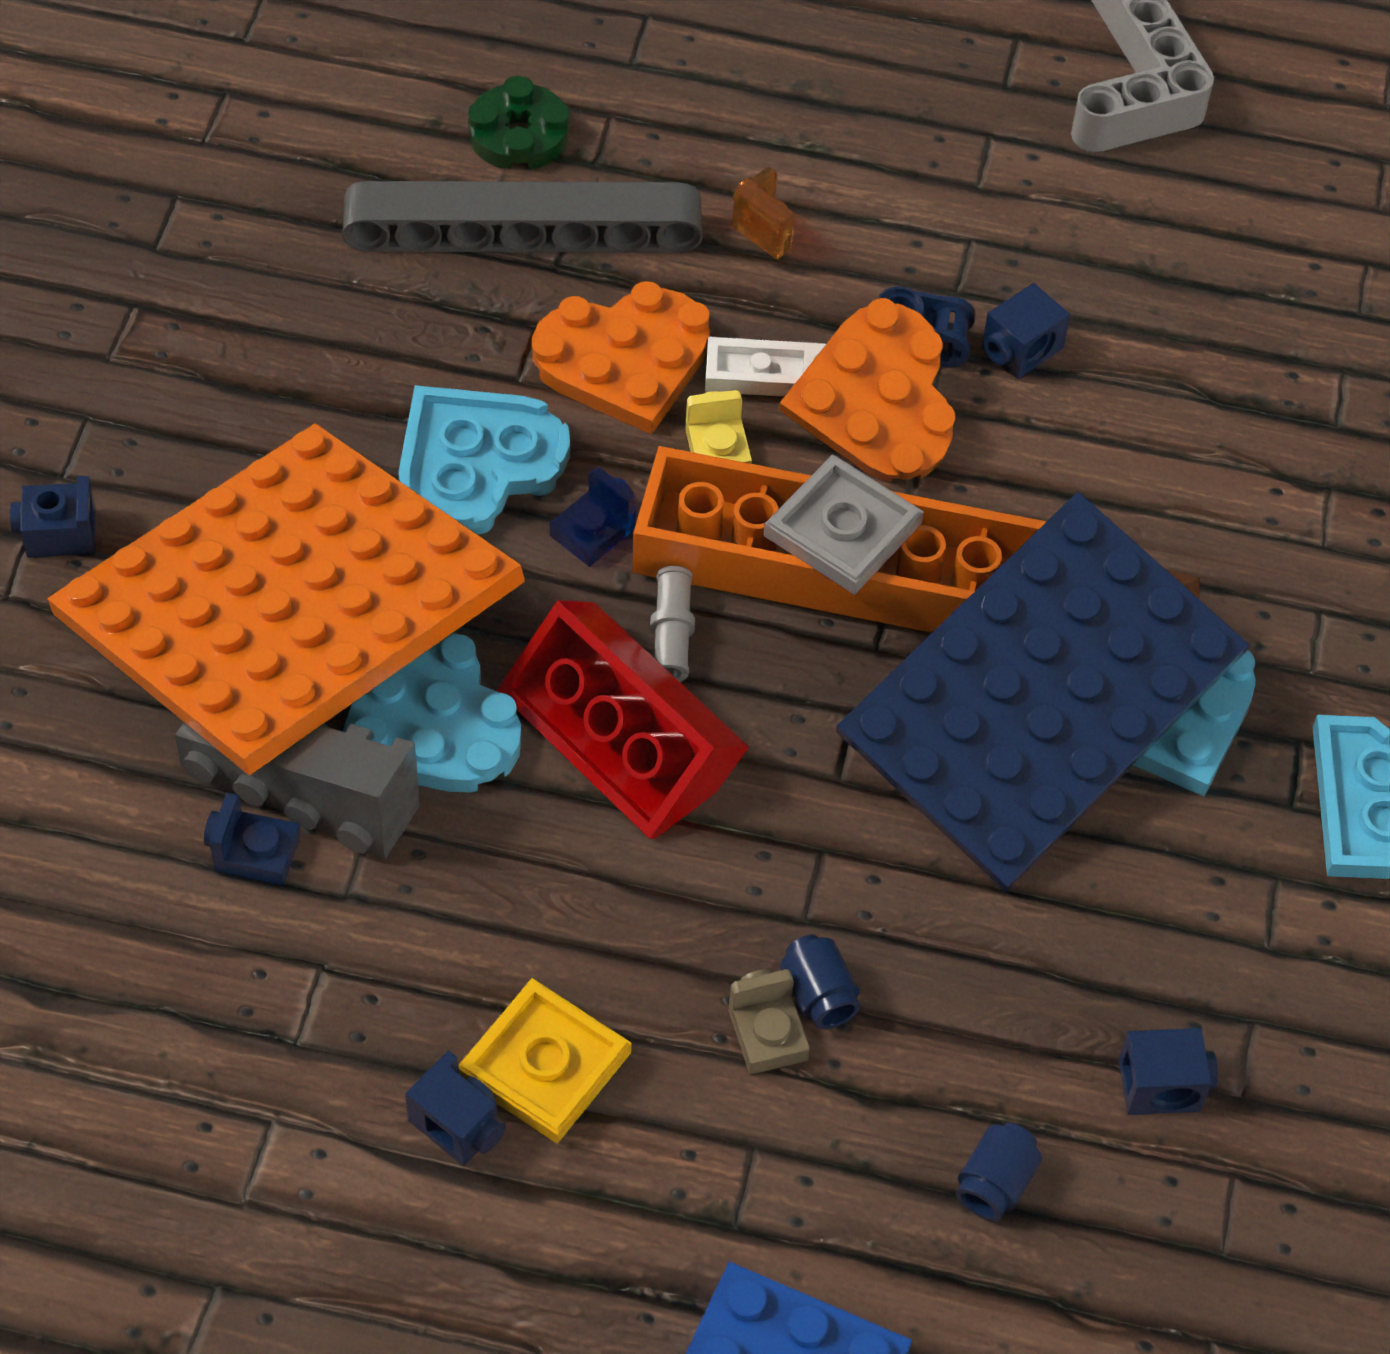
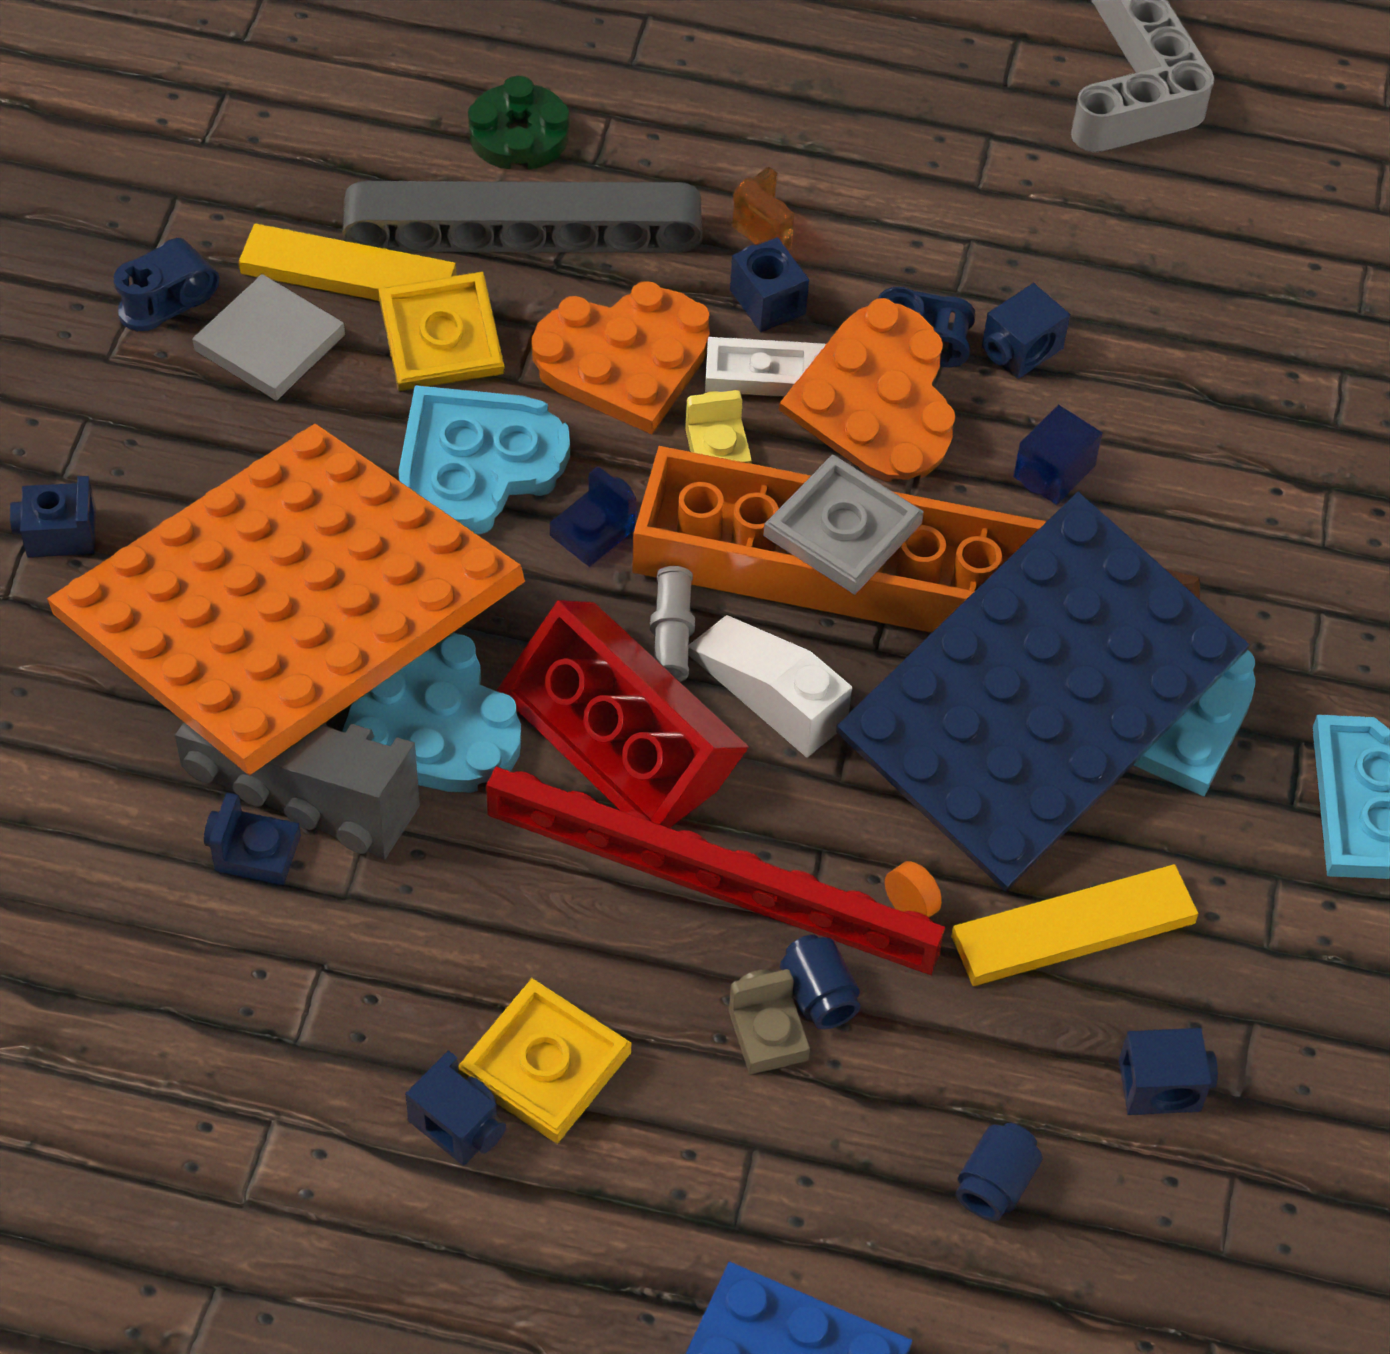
none -> dark blue piece [114,238,220,331]
none -> light grey tile [192,274,345,401]
none -> yellow tile [239,223,456,301]
none -> yellow tile [378,272,504,391]
none -> red plate [486,766,945,975]
none -> white slope [688,615,852,758]
none -> dark blue brick [730,237,809,333]
none -> orange tile [885,861,942,918]
none -> yellow tile [951,864,1199,987]
none -> clear blue brick [1013,404,1103,505]

